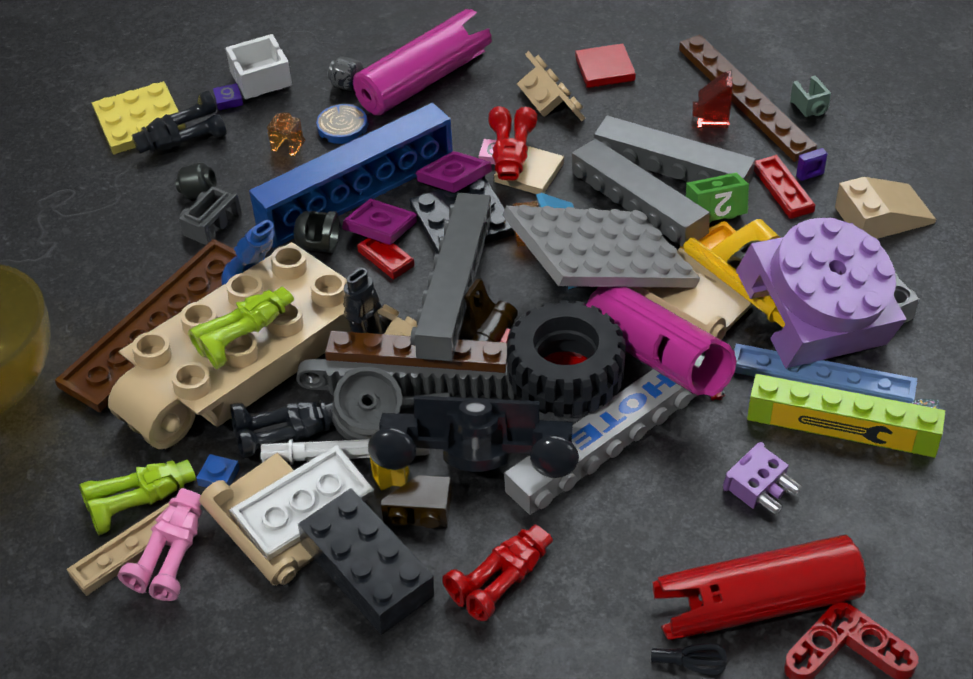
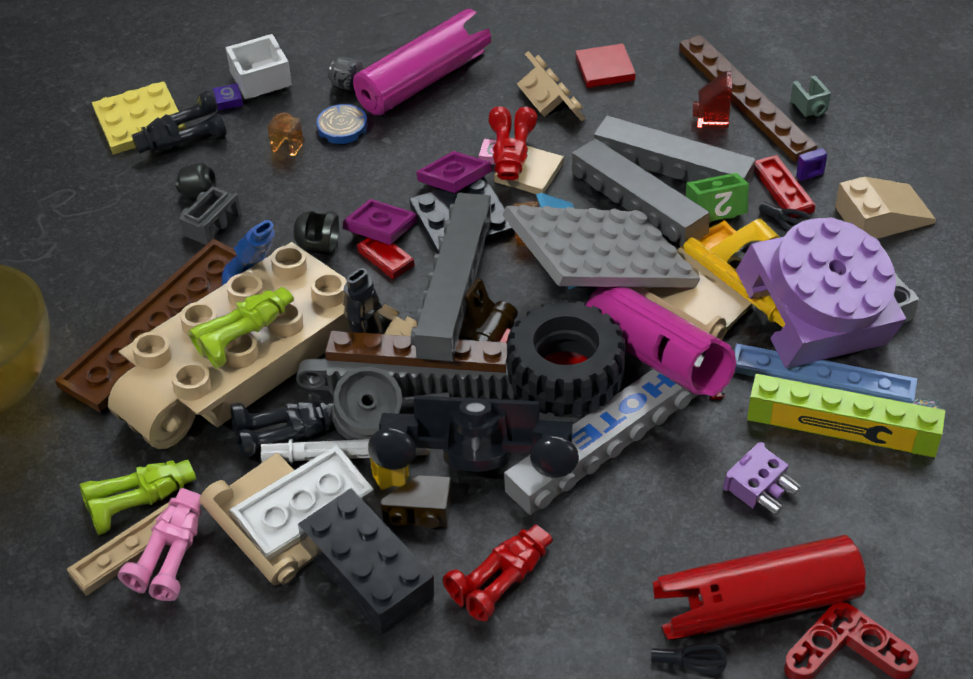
blue plate [196,454,240,488] -> none
blue brick [249,102,453,248] -> none
none -> black piece [759,201,812,231]

